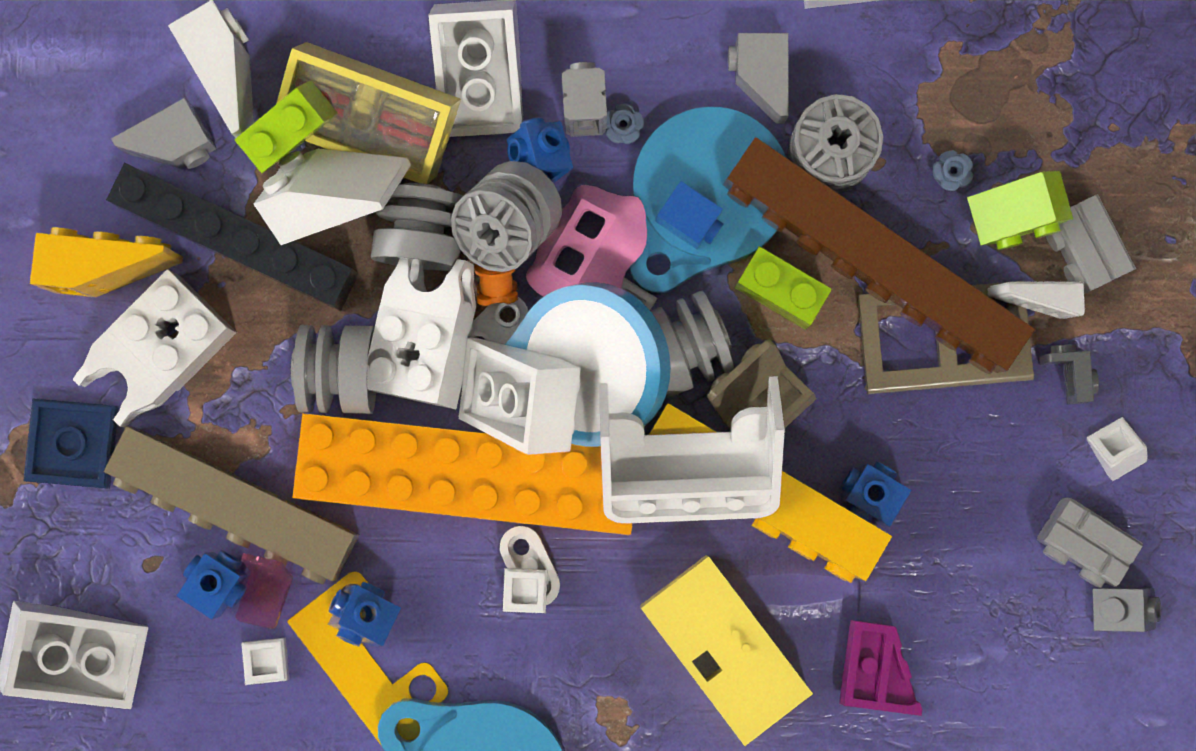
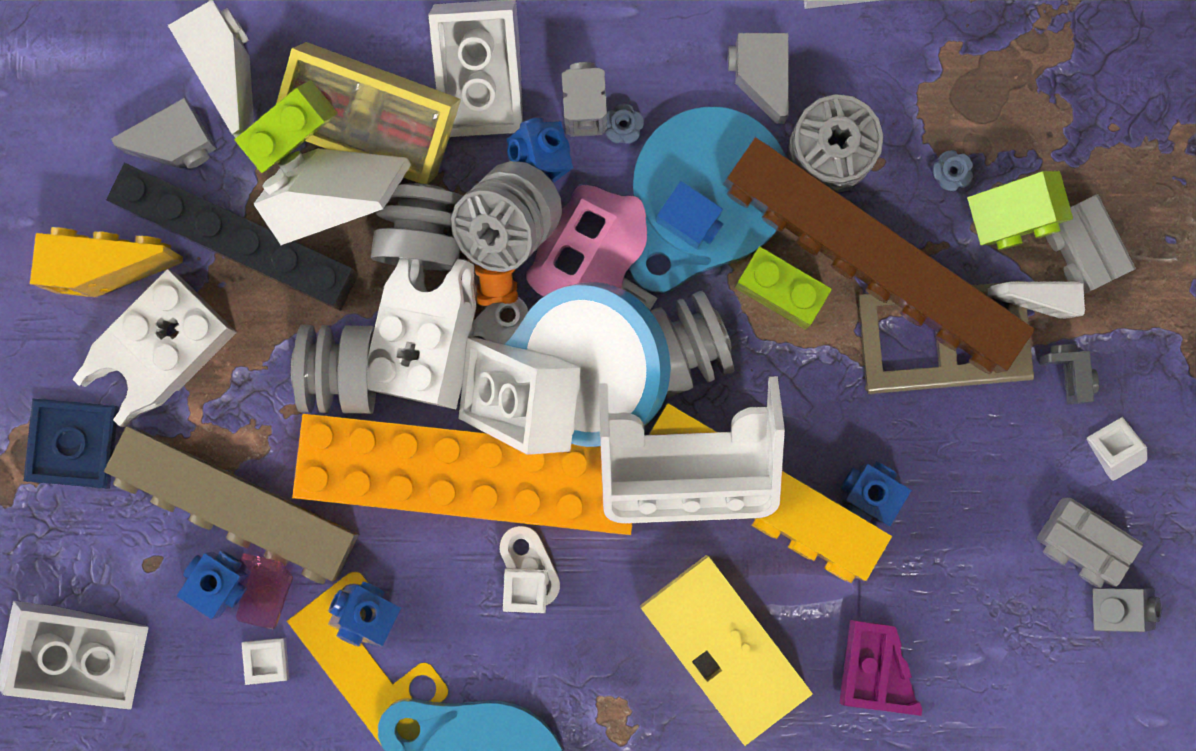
dark tan bracket [707,339,816,430] -> none

